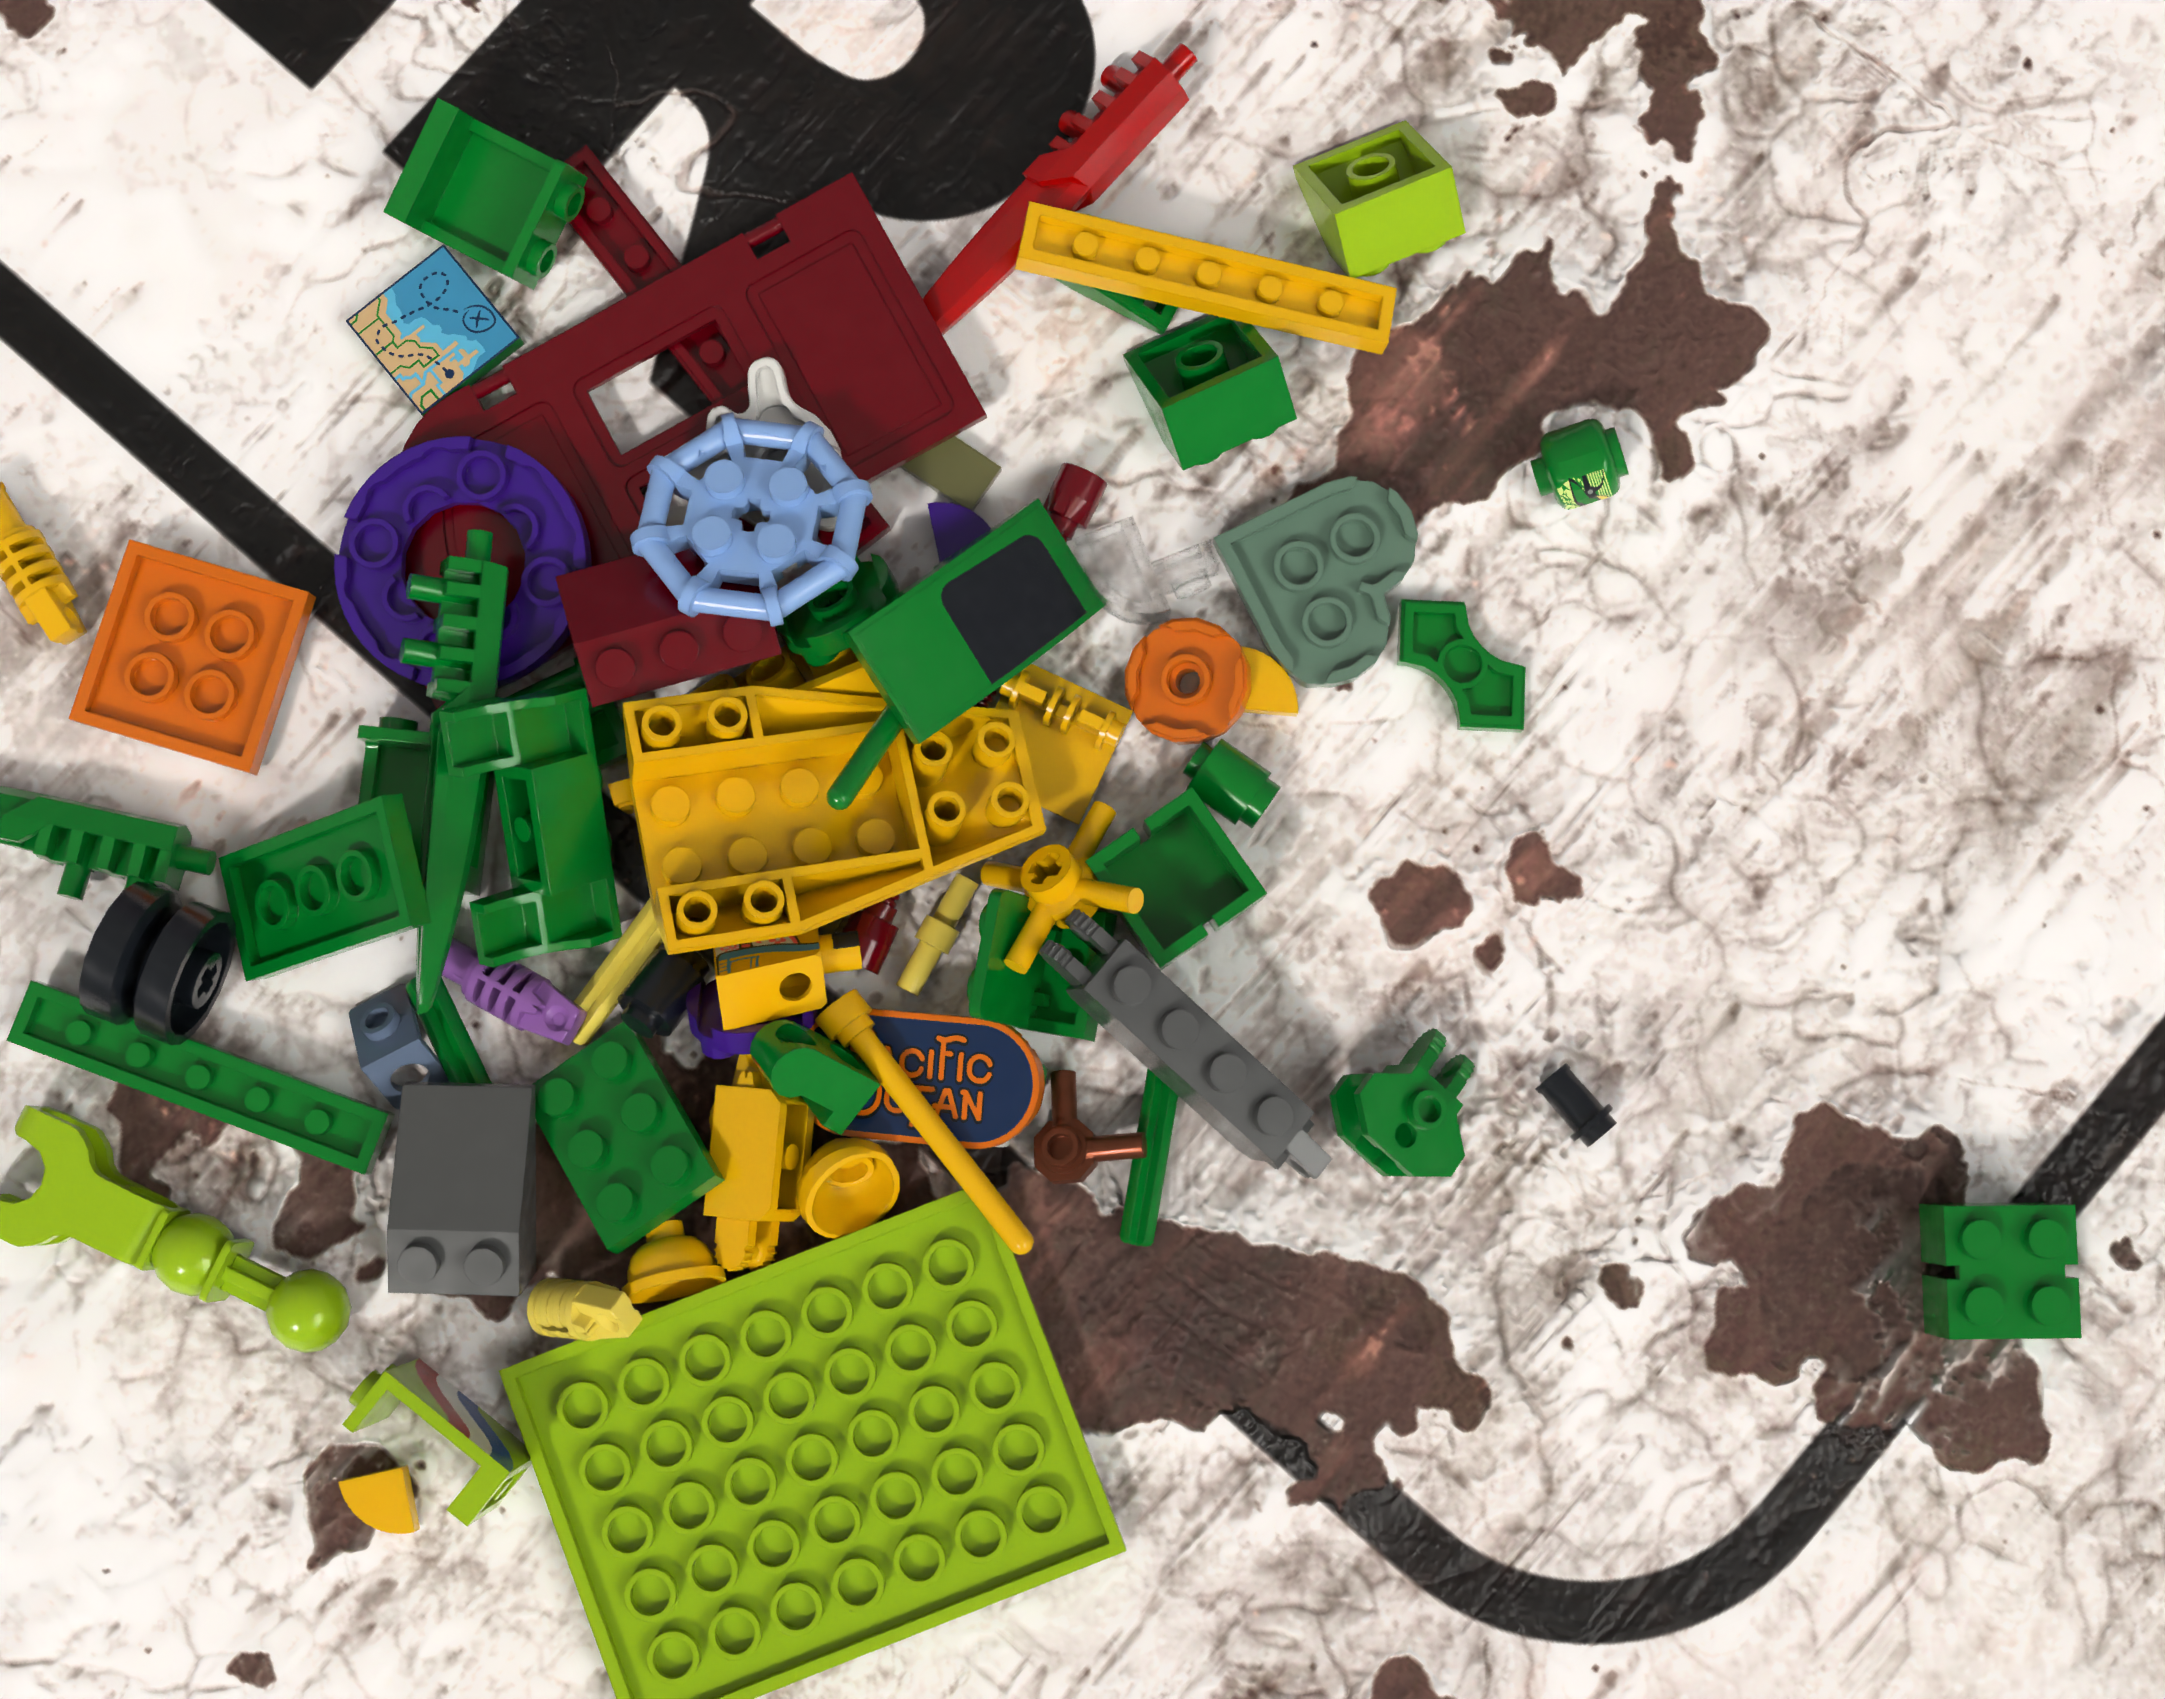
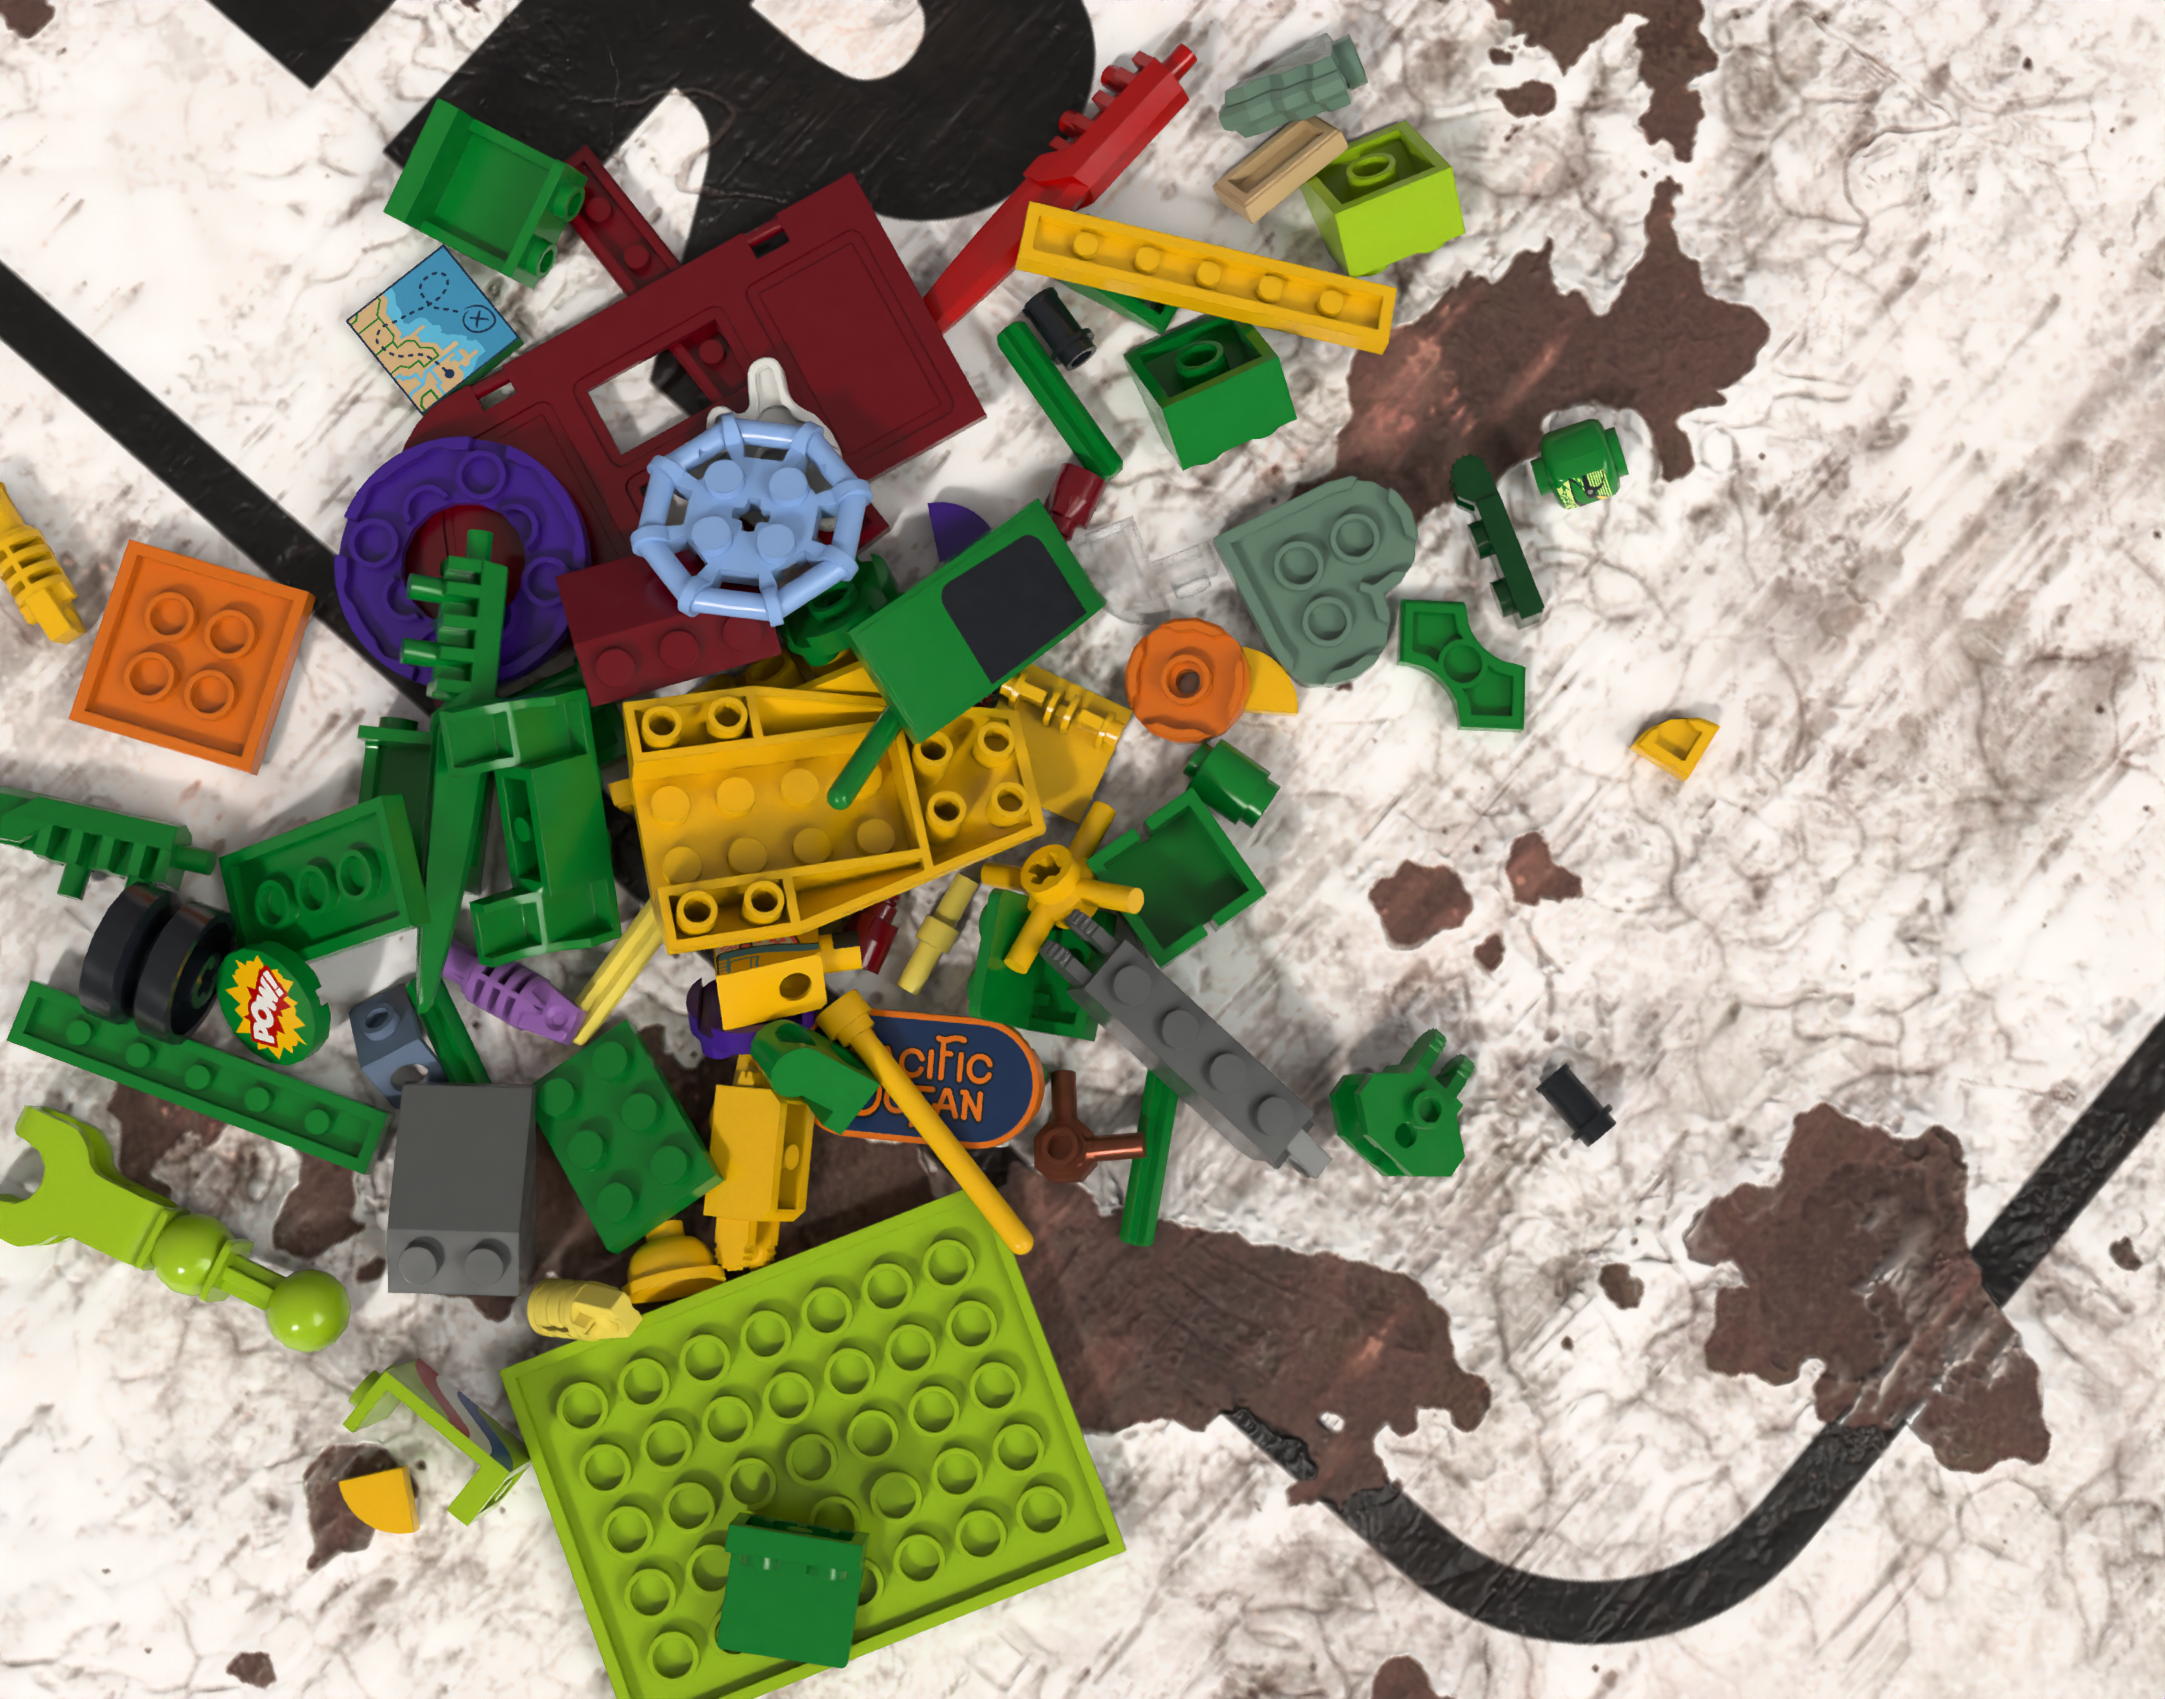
black brick [618,947,710,1038] -> none
yellow piece [796,1136,900,1239] -> none
olive piece [900,436,1002,511] -> none
green piece [1919,1202,2082,1340] -> none
none -> tile [216,940,331,1066]
none -> green bracket [717,1512,870,1669]
none -> green axle [997,320,1123,482]
none -> black pin [1022,287,1097,371]
none -> tan tile [1212,115,1349,224]
none -> sand green rock [1218,33,1368,138]
none -> dark green hinge [1449,453,1545,630]
none -> yellow tile [1629,717,1720,782]

